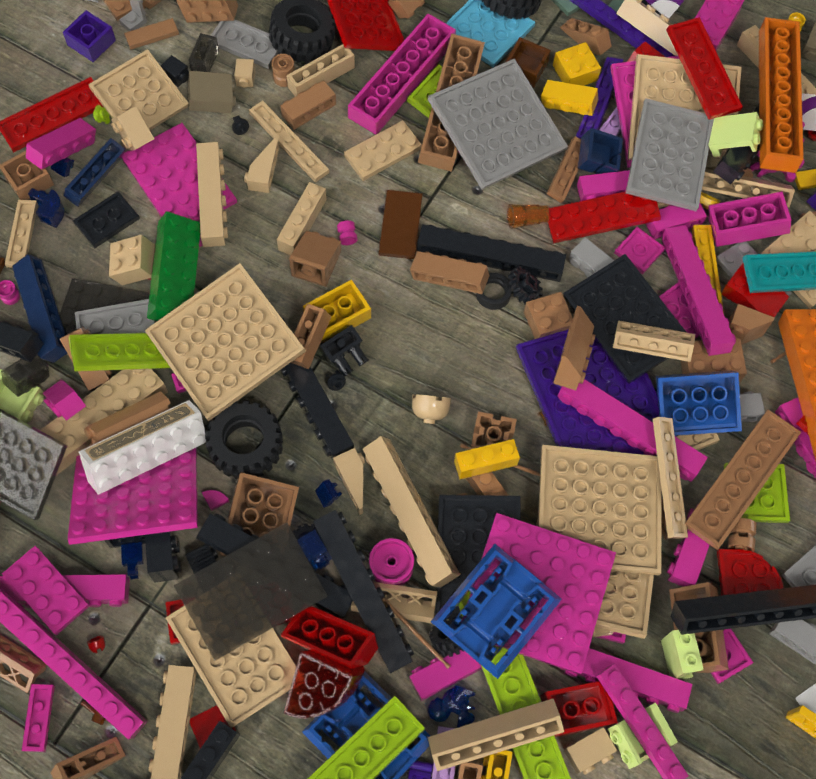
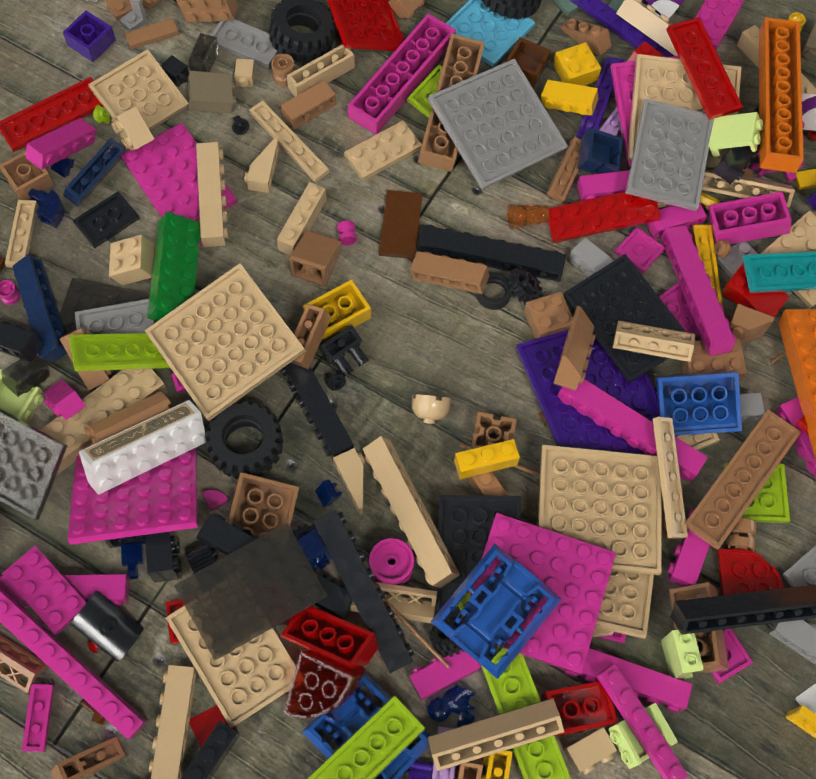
none -> black shield [70,591,144,662]
none -> medium nougat plate [714,240,731,258]

